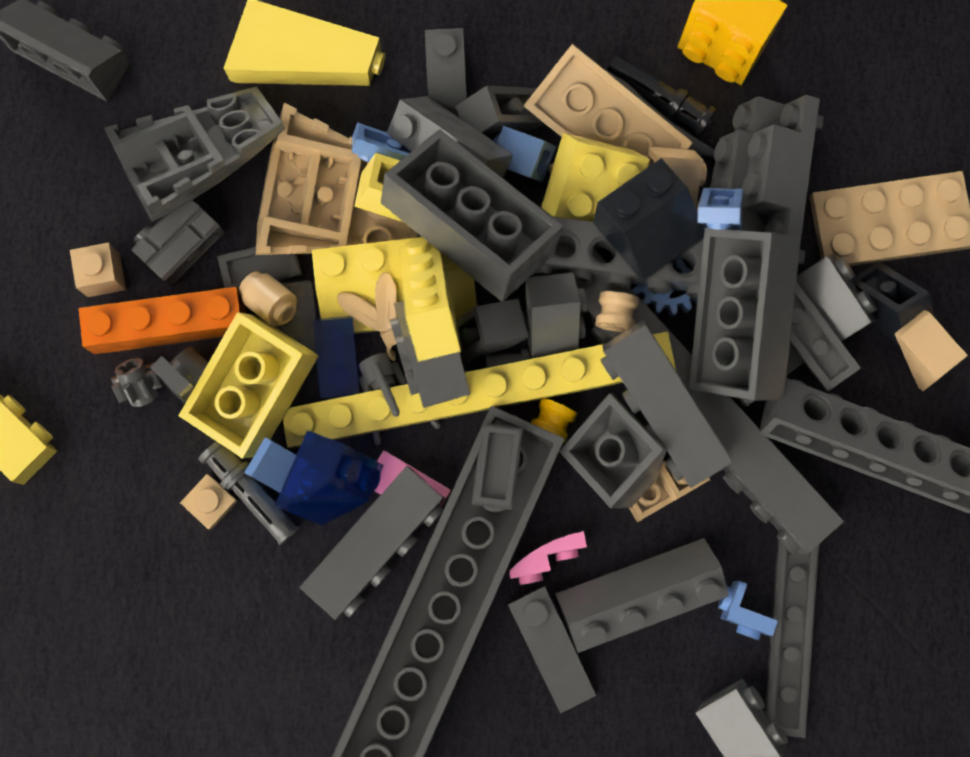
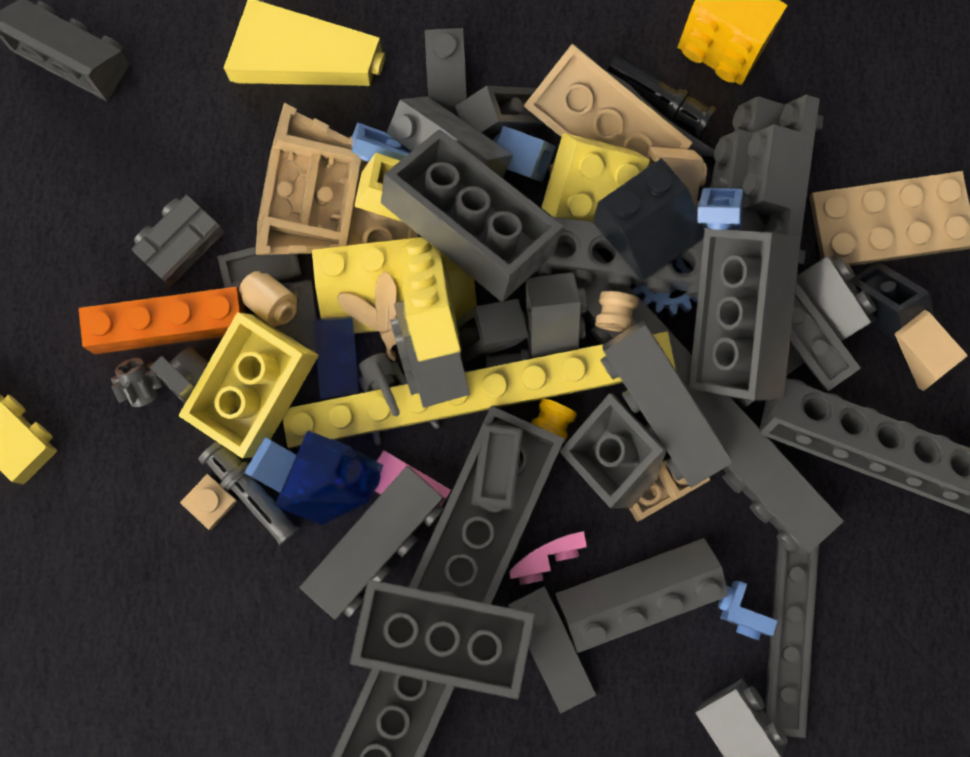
tan brick [70,243,126,297] -> none
dark grey wedge [104,87,285,222] -> none
none -> dark grey brick [350,579,535,699]

